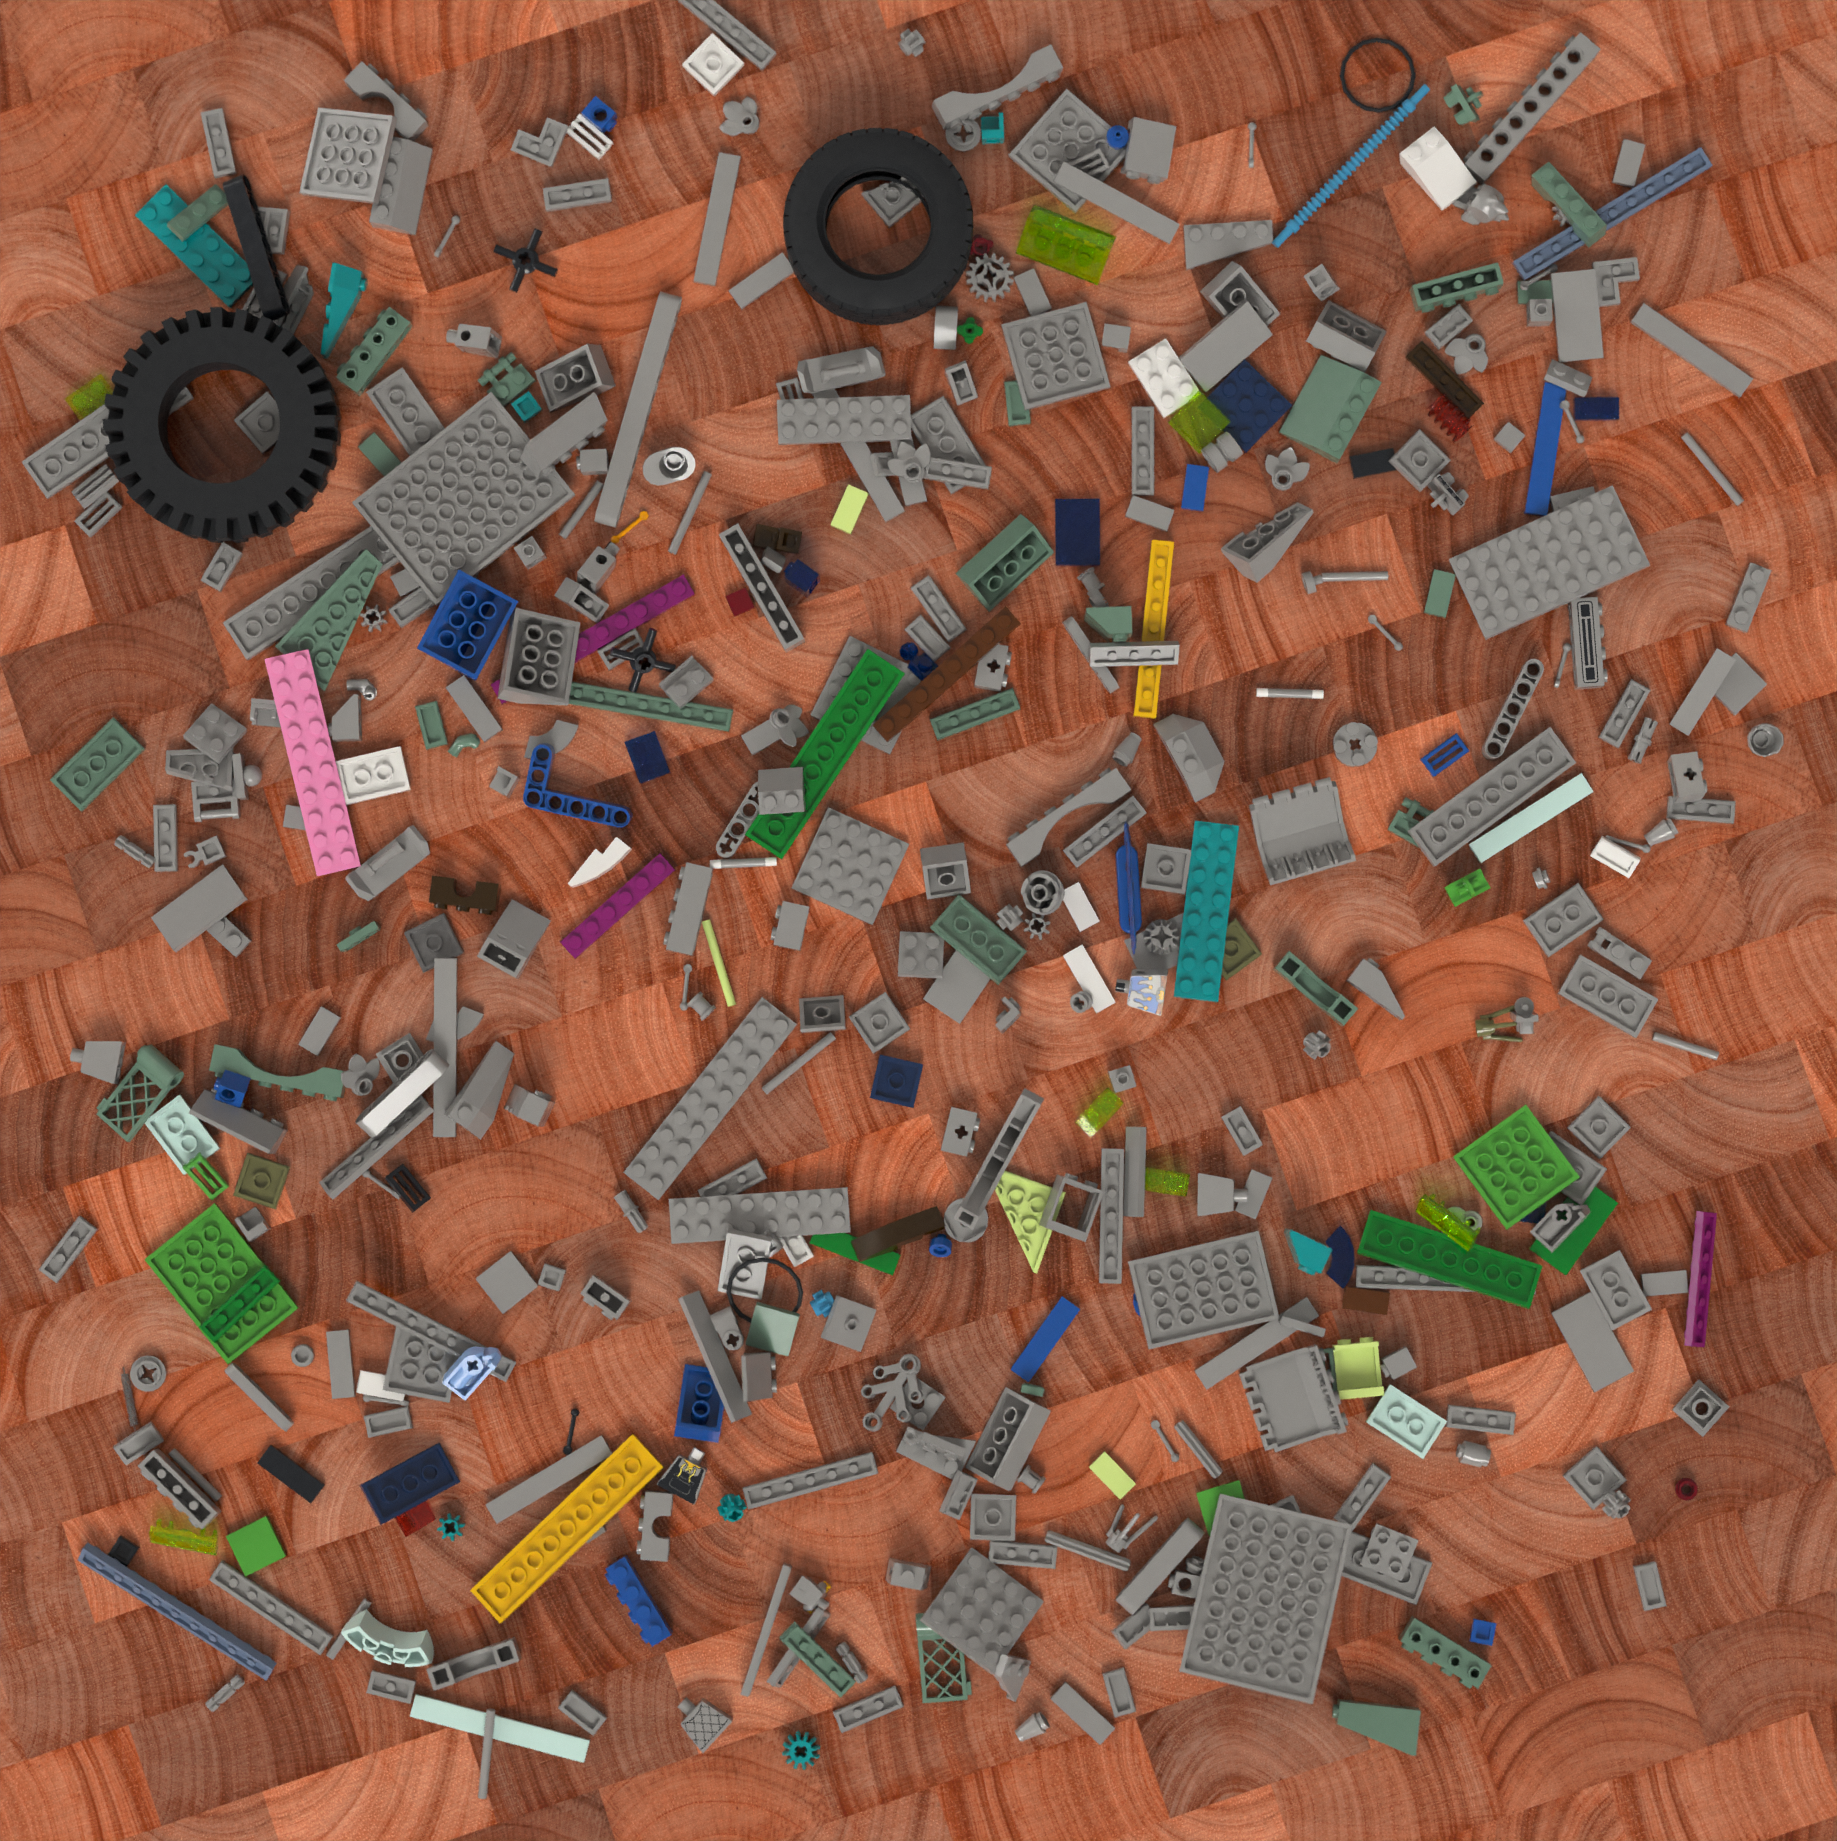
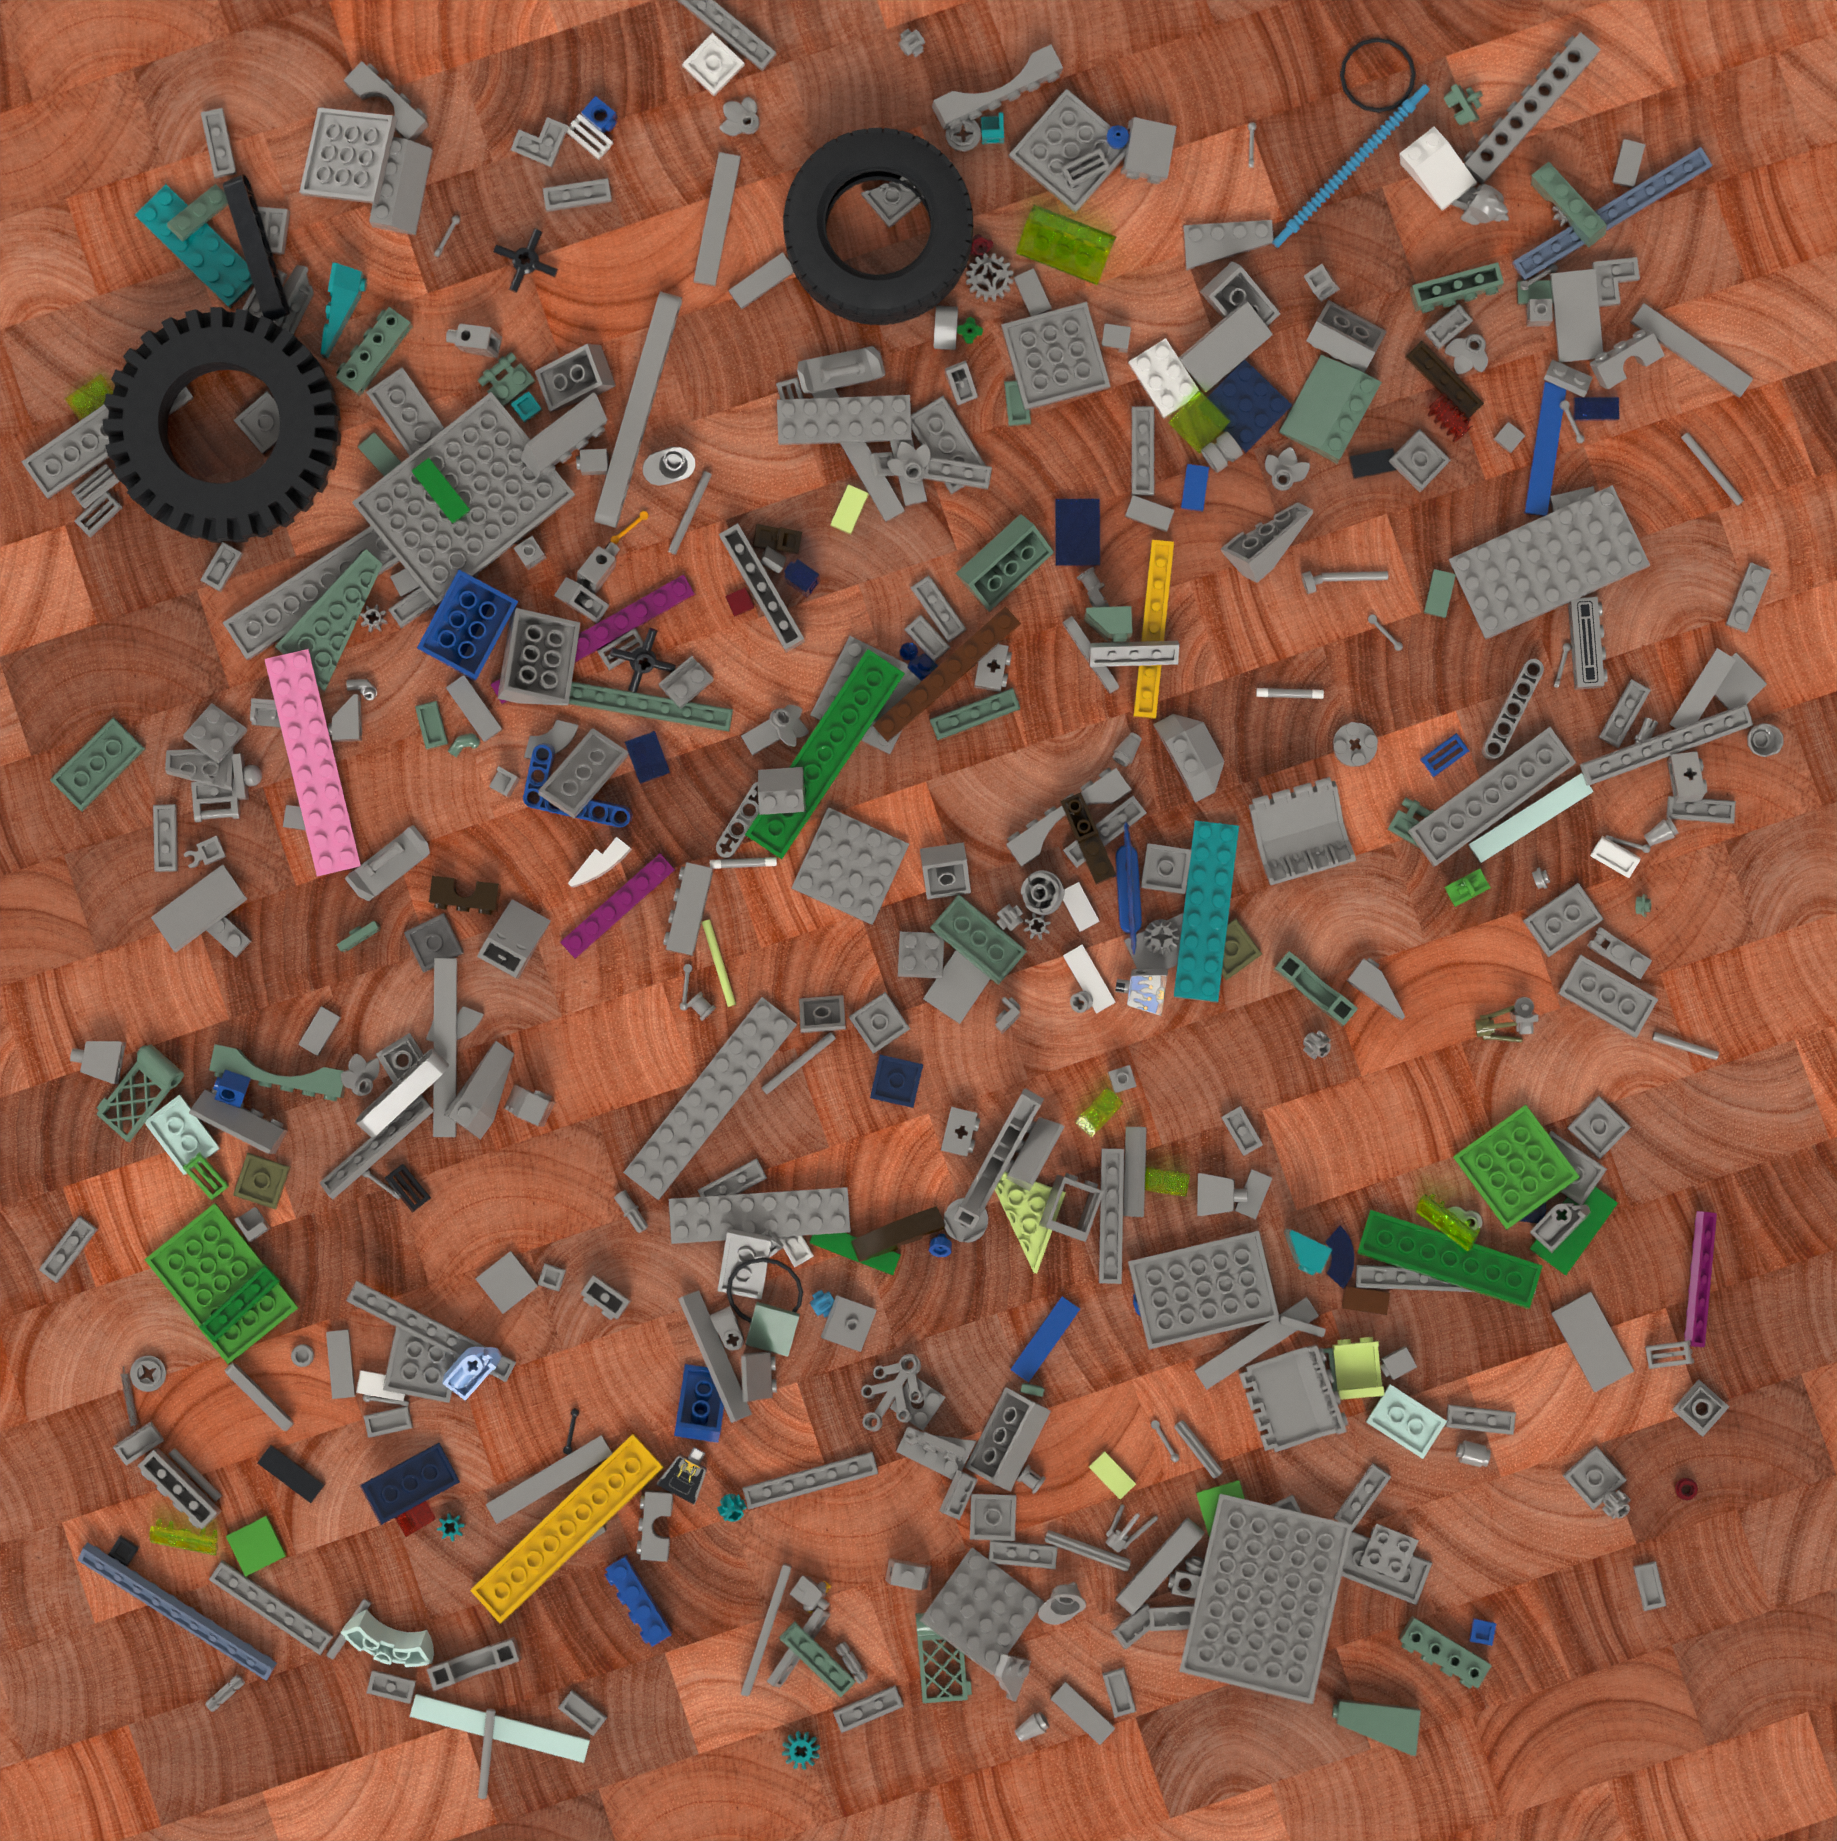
light grey axle [114,835,155,868] -> none
white plate [336,746,411,805] -> none
light grey bar [559,480,604,539] -> none
light grey torso [678,1697,733,1753] -> none
light grey hinge [770,901,810,951] -> none
light grey tile [1053,161,1180,244] -> none
light grey hips [1427,472,1469,515] -> none
light grey plate [1580,1249,1652,1330] -> none
light grey tile [1640,1270,1689,1296] -> none
none -> green tile [411,458,470,524]
none -> light grey plate [539,728,628,819]
none -> light grey slope [1005,1117,1065,1191]
none -> light grey piece [1038,1582,1086,1624]
none -> dark brown slope [1060,792,1117,885]
none -> light grey tile [1580,704,1753,786]
none -> light grey arch [1589,329,1665,389]
none -> sand green plate [1636,894,1651,917]
none -> light grey tile [1645,1340,1694,1369]

